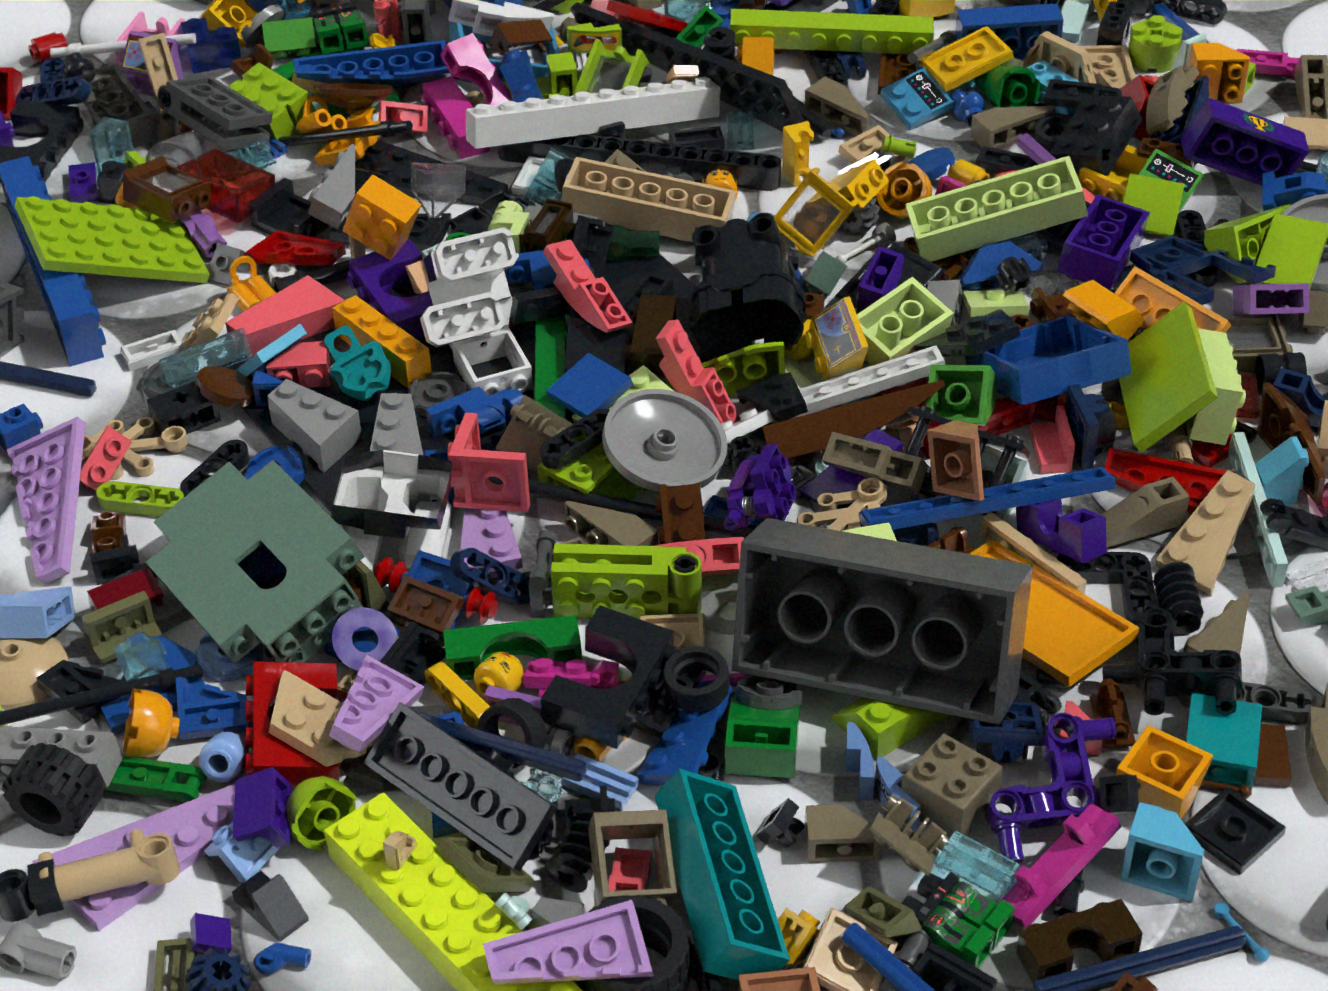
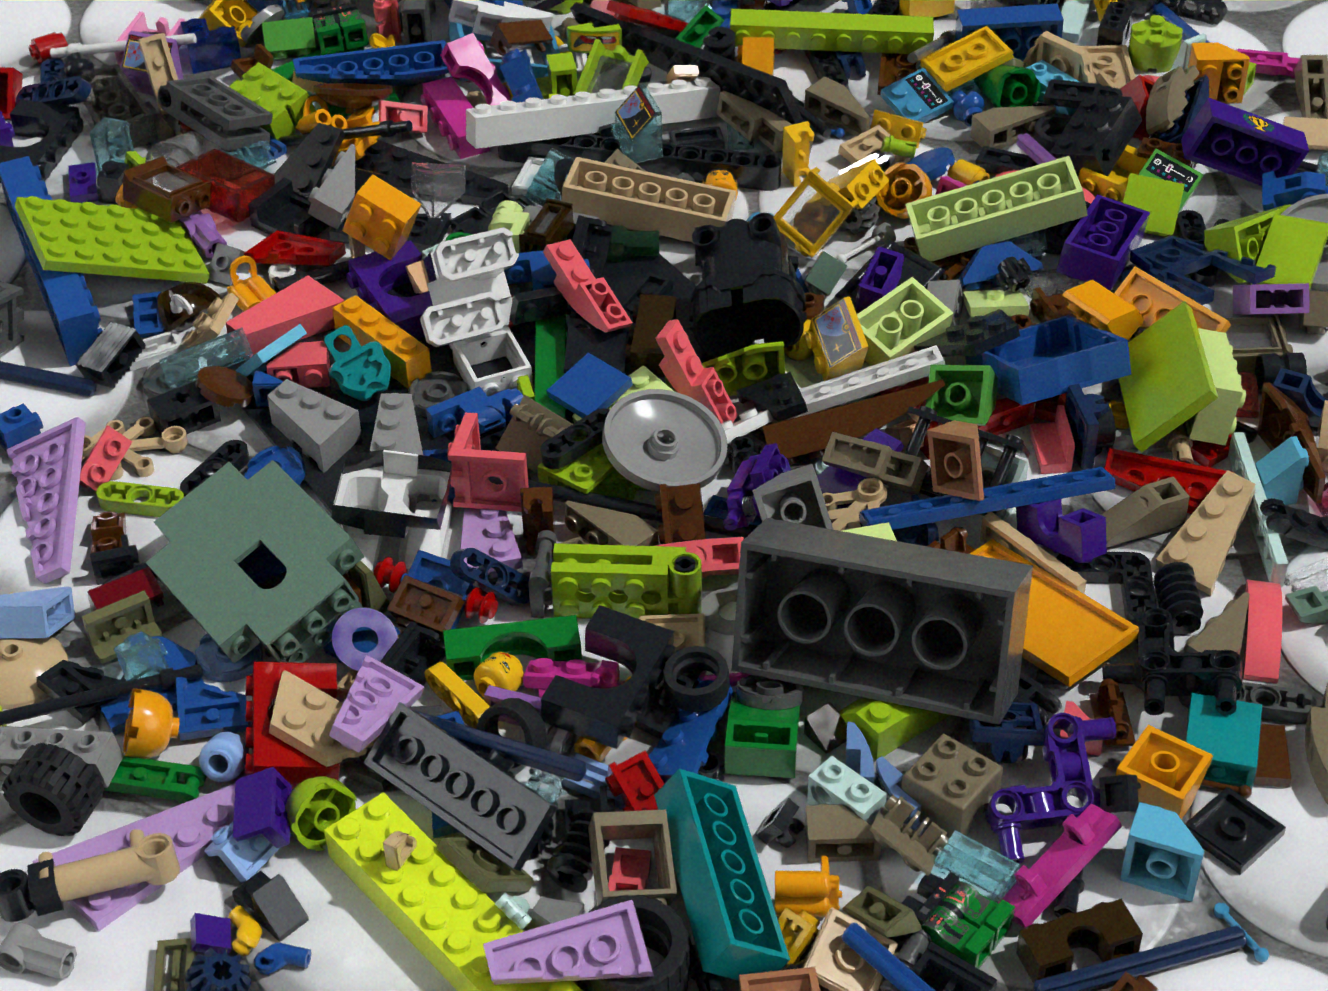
none -> black brick [76,321,146,388]
none -> blue slope [132,291,165,338]
none -> dark brown hat [157,282,222,331]
none -> yellow arm [228,906,262,956]
none -> black wing [264,123,345,200]
none -> lime tile [517,375,535,401]
none -> reddish brown hinge [520,487,555,557]
none -> red bracket [605,750,664,811]
none -> clear light blue slope [612,83,663,163]
none -> dark tan slope [716,91,813,157]
none -> light grey slope [753,464,833,530]
none -> light orange piece [774,855,842,917]
none -> slope [804,702,847,754]
none -> light aqua brick [807,756,887,825]
none -> yellow hinge [870,110,927,148]
none -> coral slope [1243,580,1282,684]

